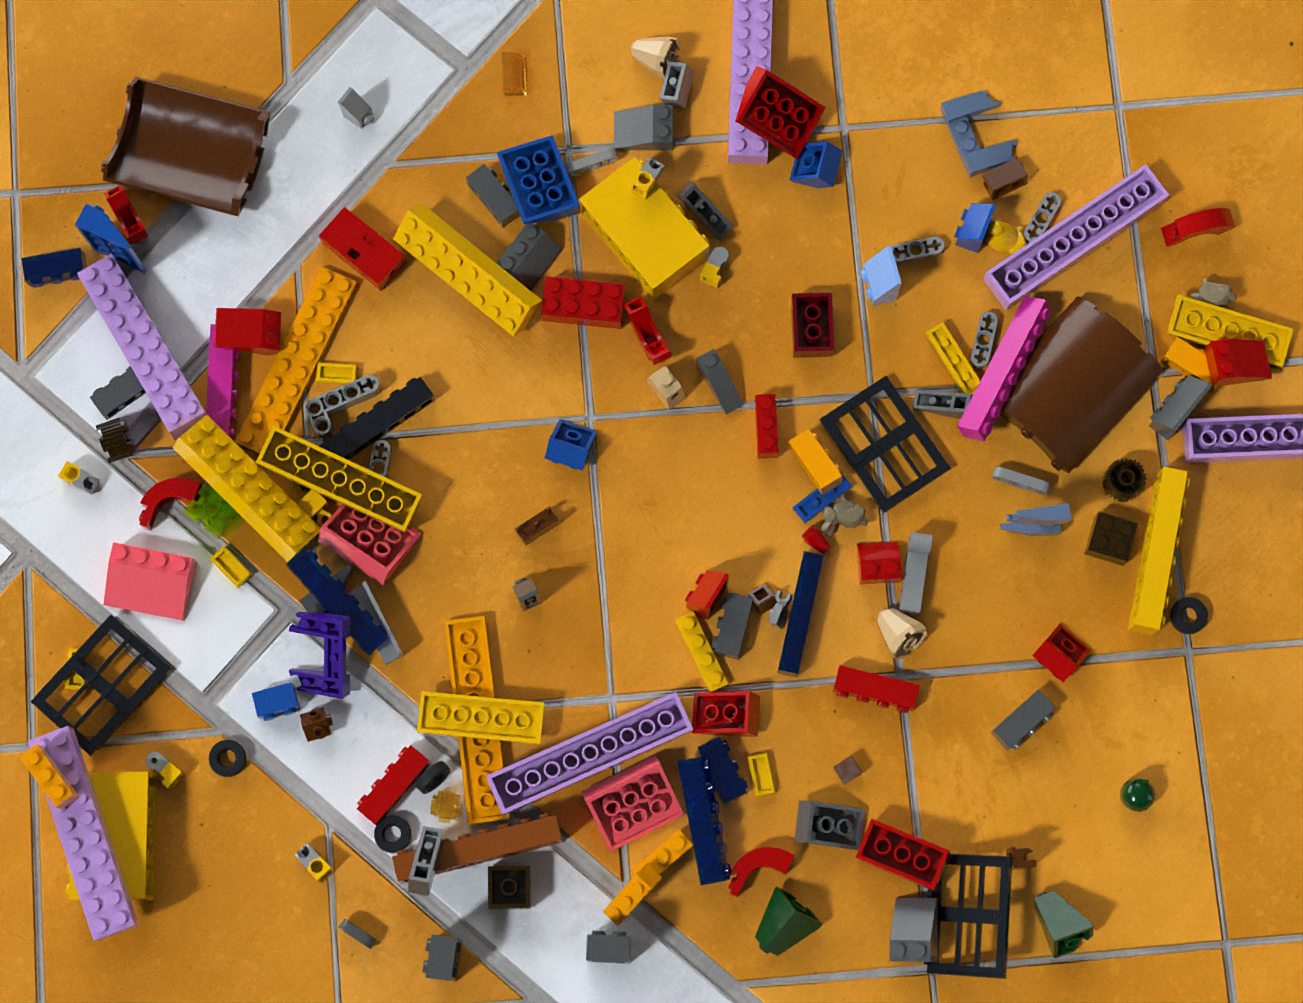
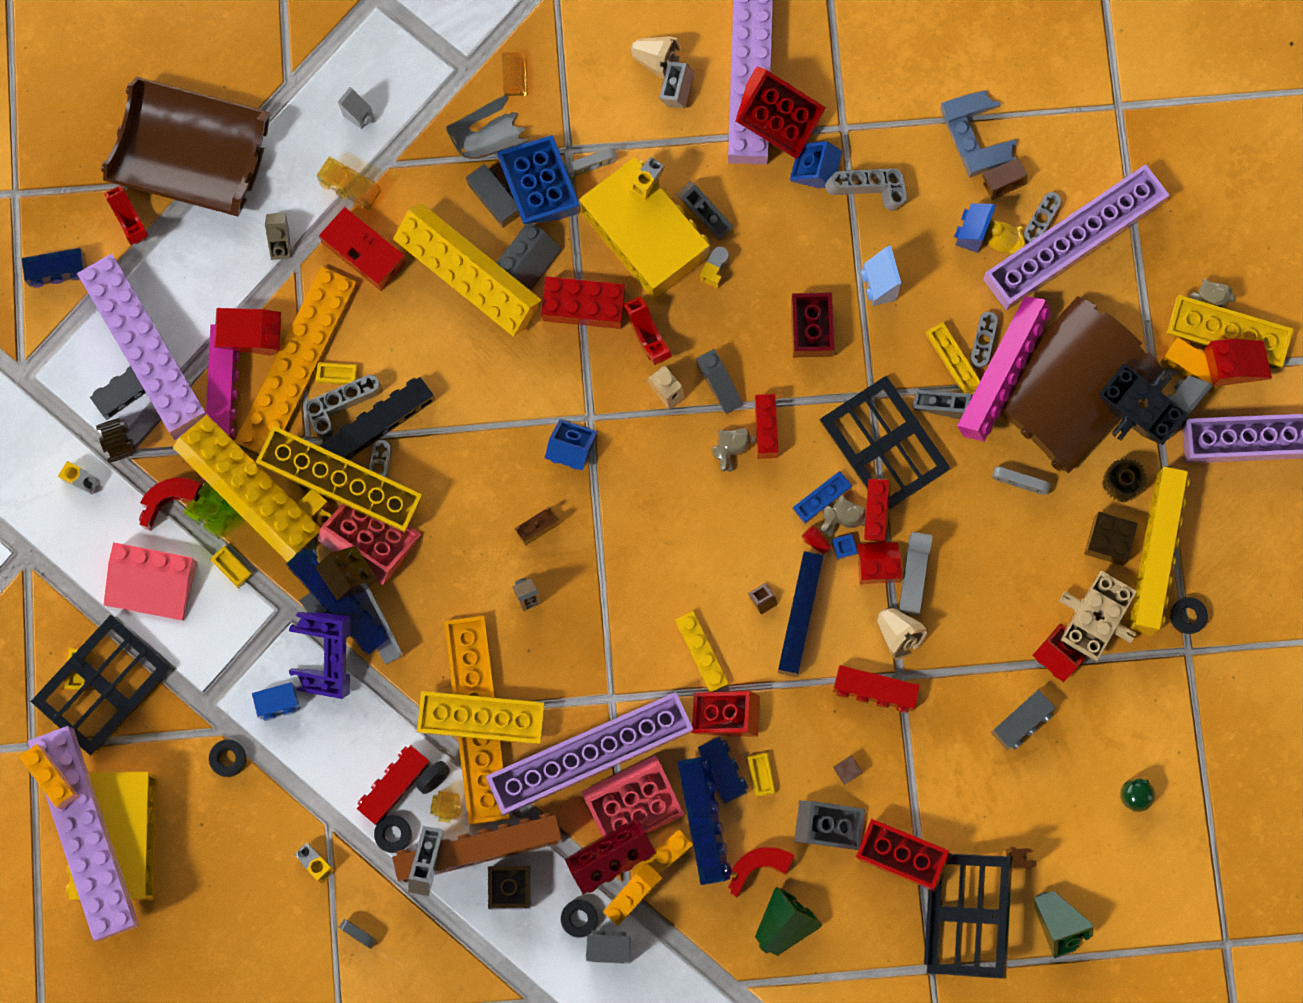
blue slope [75,204,147,273] -> none
leg [145,752,185,790] -> none
reddish brown brick [300,707,333,742] -> none
dark grey brick [423,934,462,982] -> none
slope [614,105,673,150] -> none
red slope [685,570,729,620] -> none
dark grey brick [711,592,753,660] -> none
light grey plate [769,590,792,629] -> none
light orange brick [788,429,843,495] -> none
dark grey slope [890,898,938,962] -> none
light grey beam [891,237,944,264] -> none
sand blue wedge [1000,503,1072,536] -> none
red arch [1161,208,1236,247] -> none
none -> dark tan slope [265,212,291,260]
none -> dark brown brick [315,546,377,601]
none -> clear yellow brick [316,156,381,210]
none -> dark grey piece [446,96,529,159]
none -> black tyre [560,900,598,938]
none -> dark red brick [564,818,656,895]
none -> dark tan animal [712,429,757,472]
none -> light grey beam [825,169,907,211]
none -> blue tile [832,534,857,560]
none -> red brick [864,479,891,542]
none -> tan slope [1058,571,1137,662]
none -> black slope [1098,363,1188,445]

